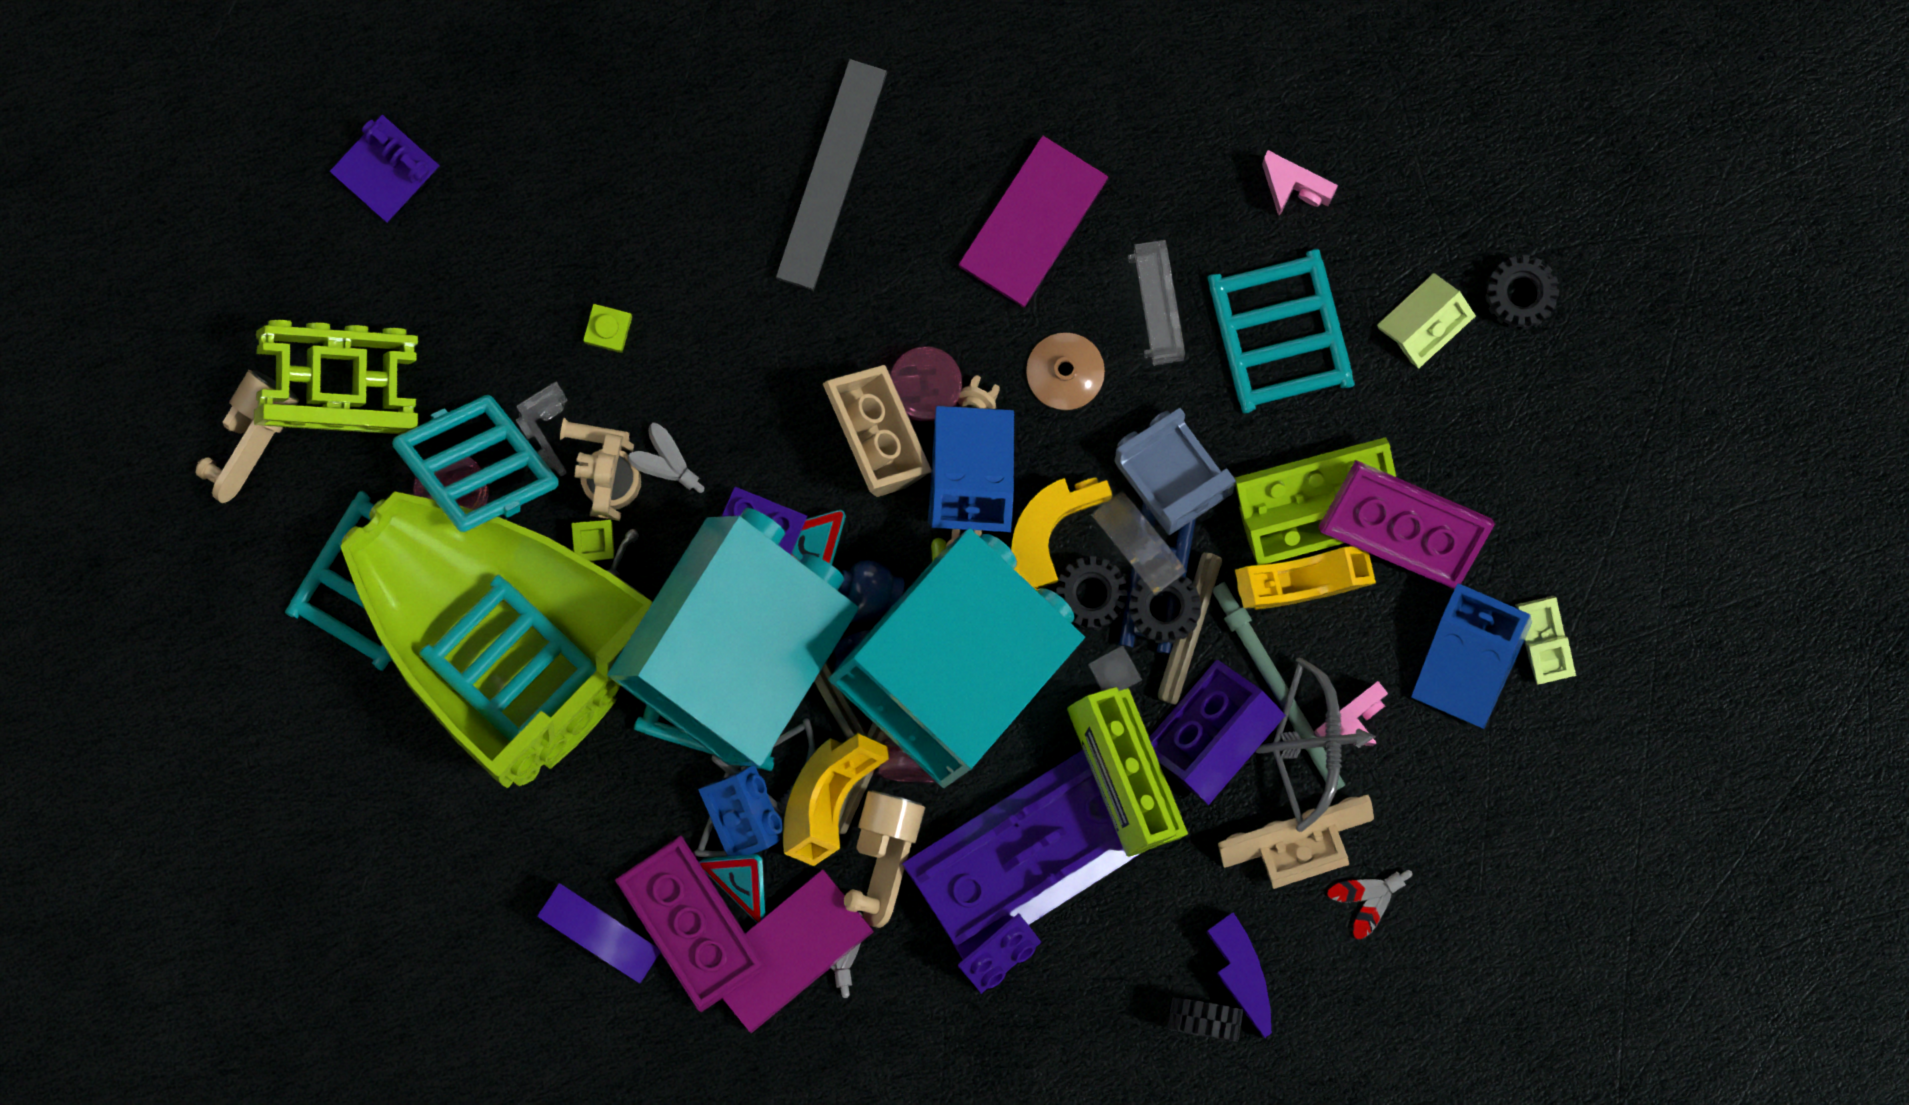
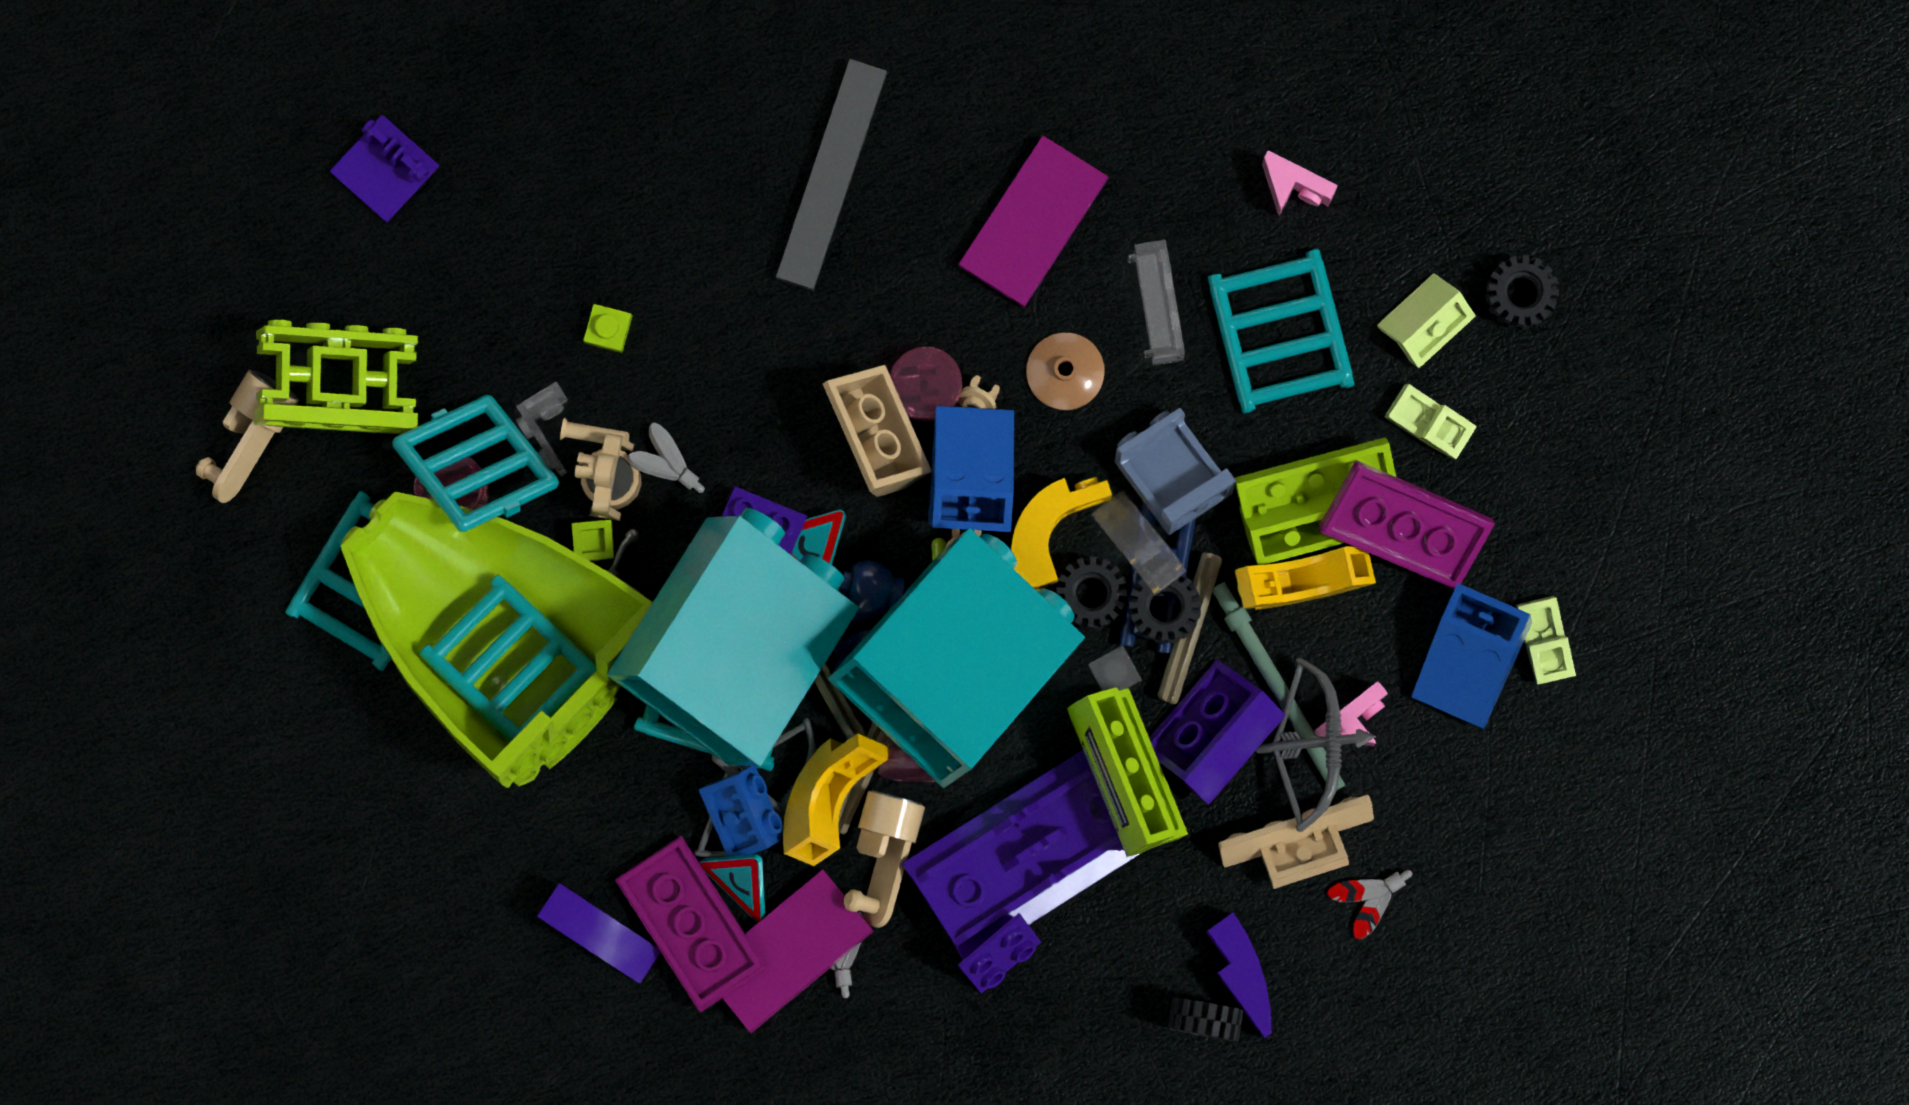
none -> yellowish green slope [1384,384,1477,459]

